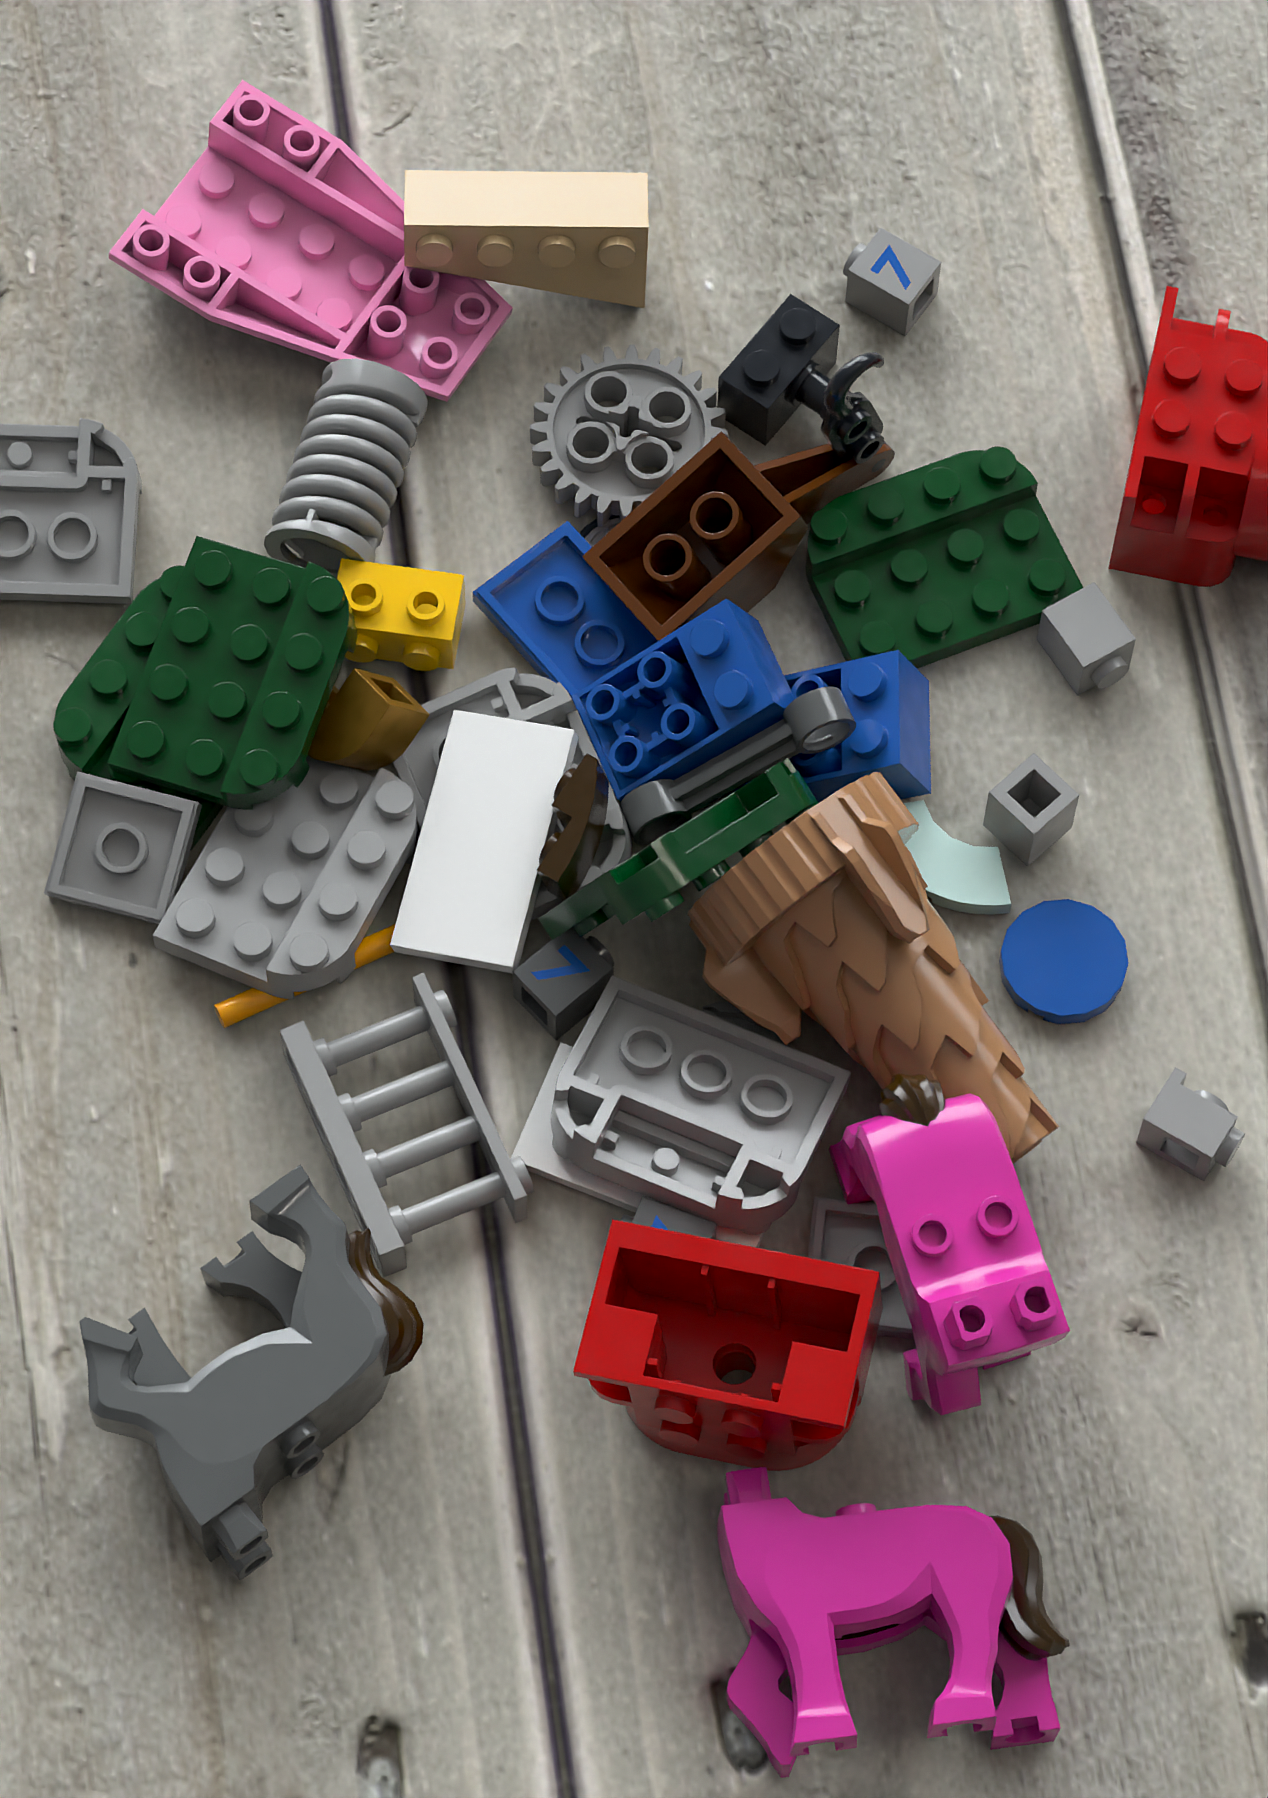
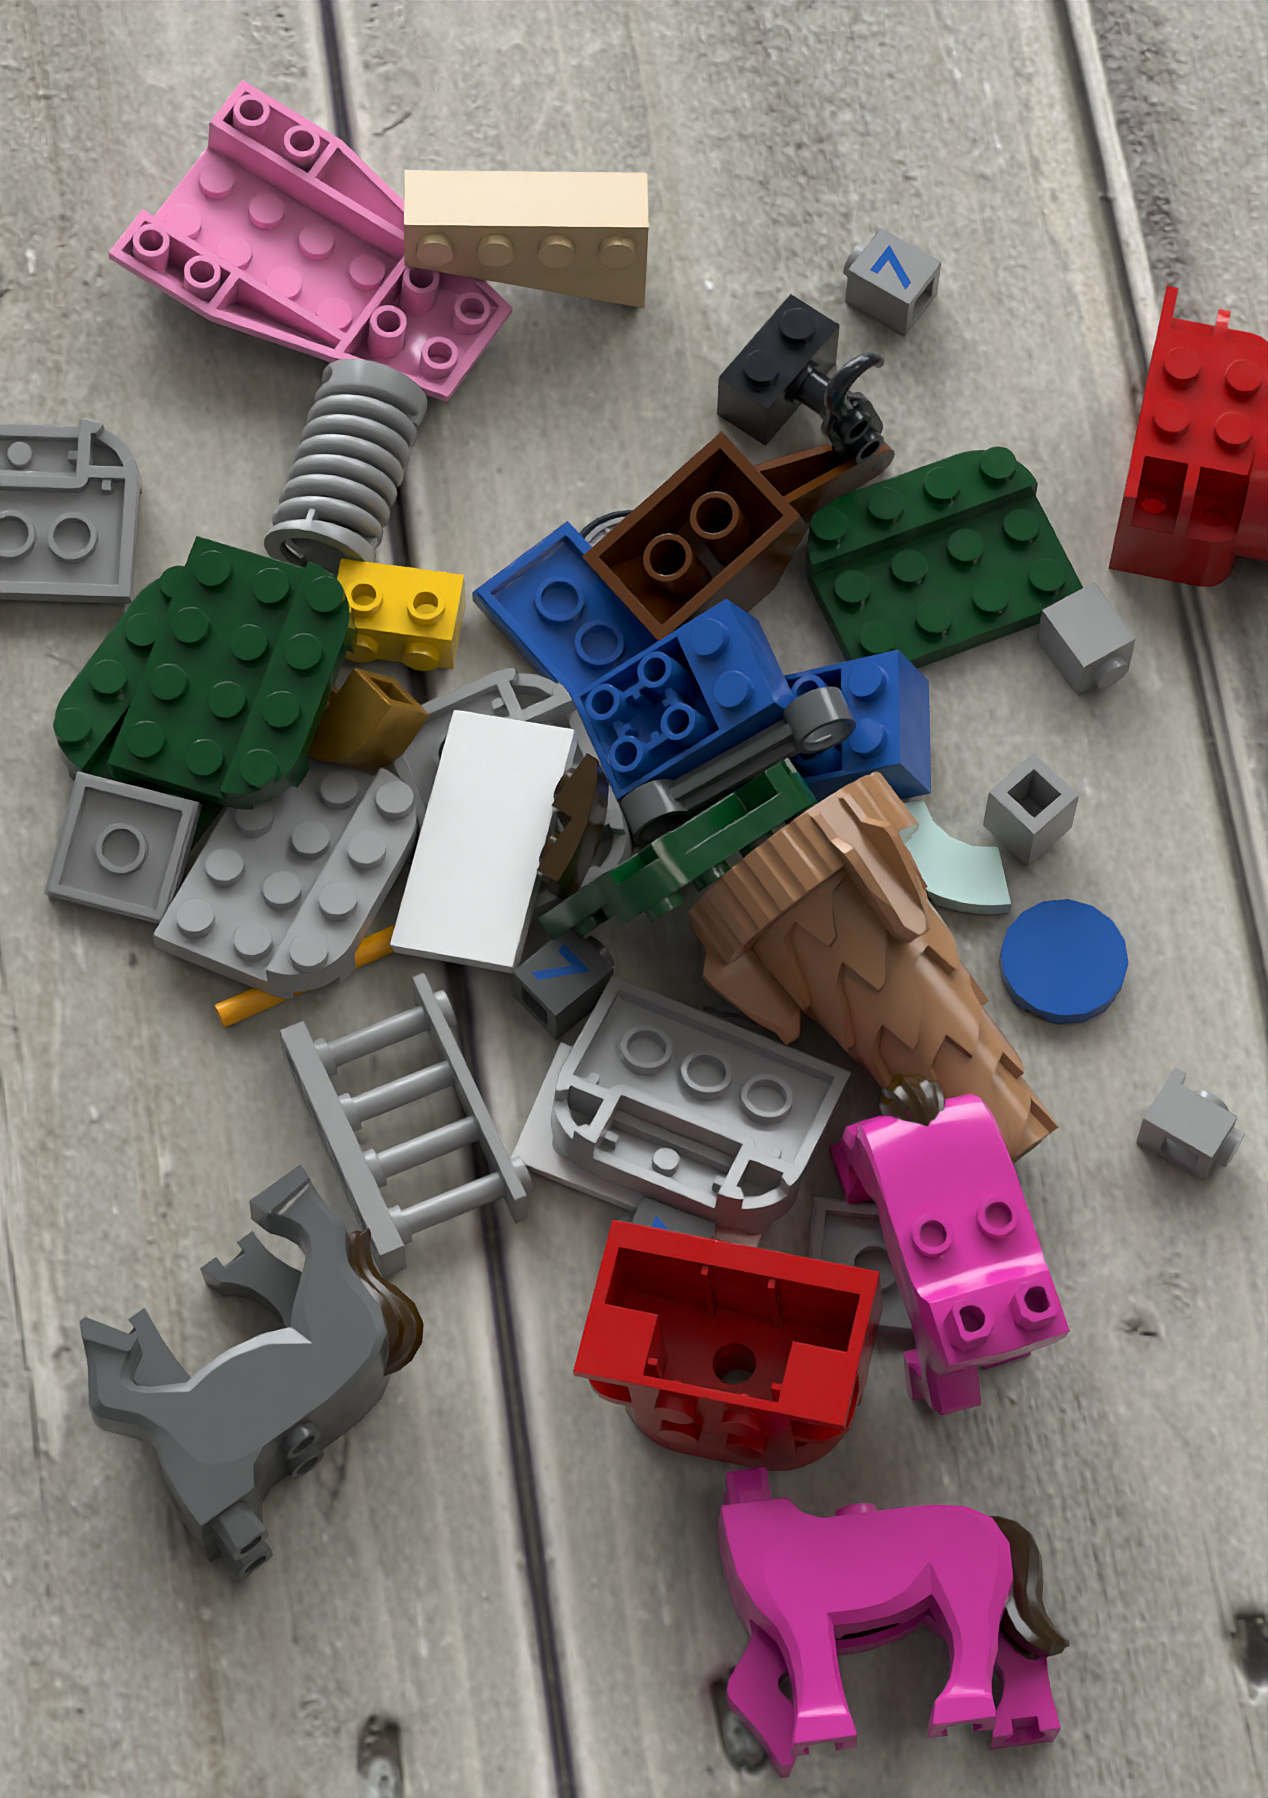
light grey gear [530,345,728,527] -> none

